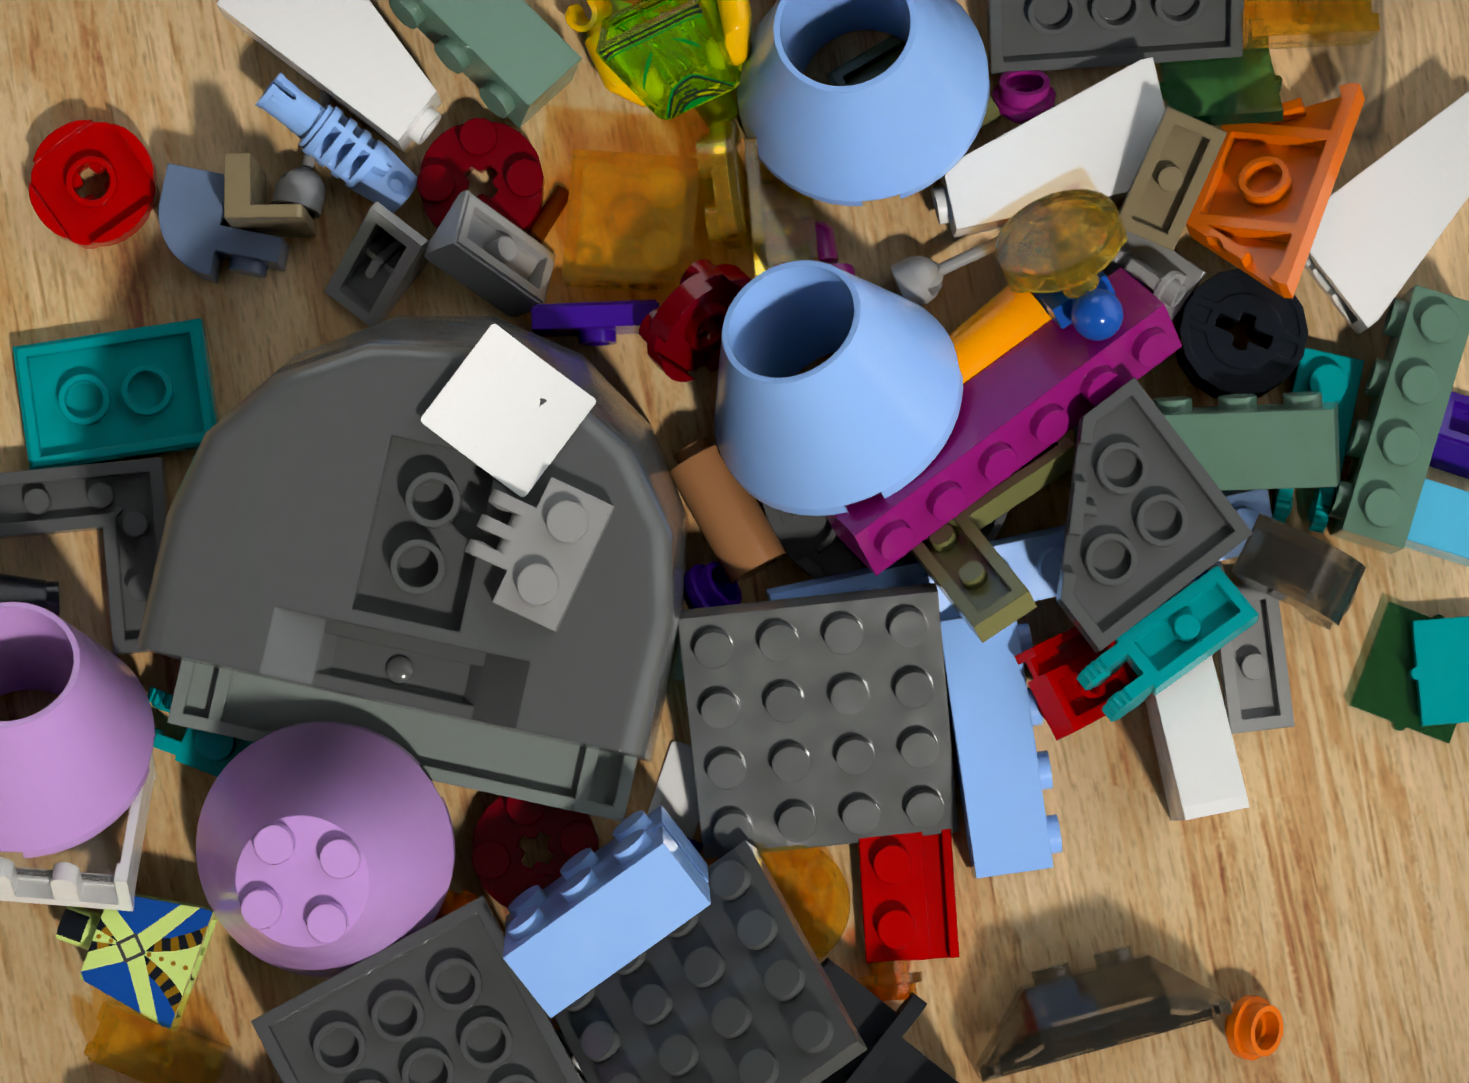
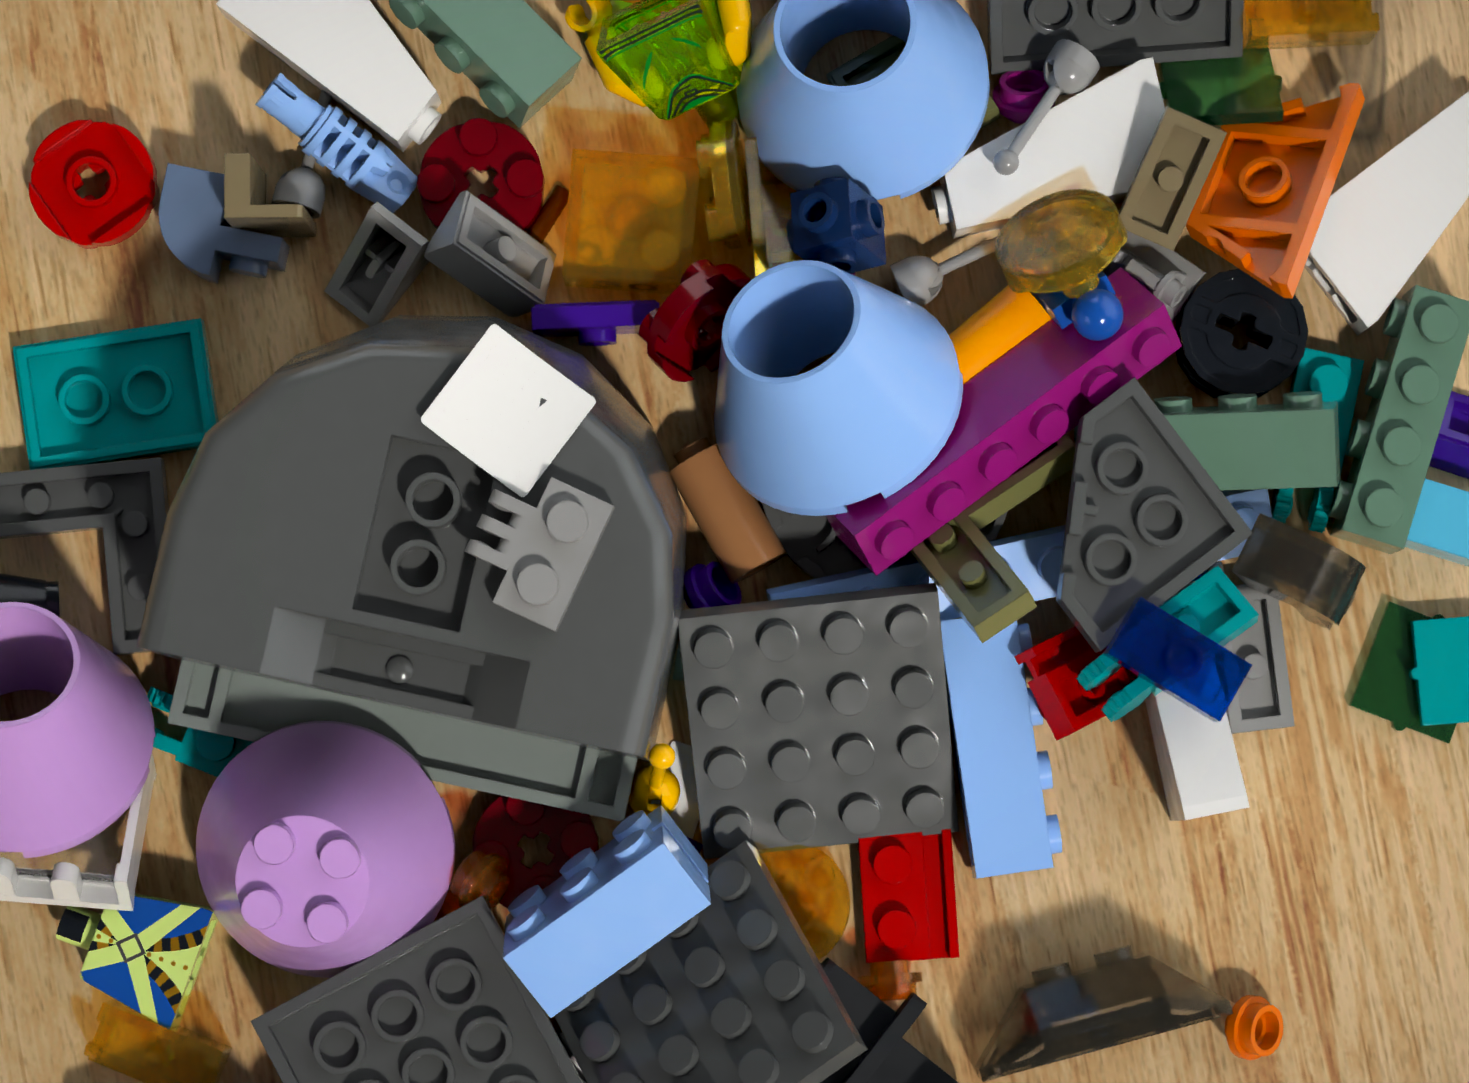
none -> clear orange plate [450,851,510,909]
none -> yellow hinge [629,743,680,815]
none -> dark blue brick [786,177,886,274]
none -> light grey hinge [993,39,1100,175]
none -> clear blue plate [1103,597,1252,722]

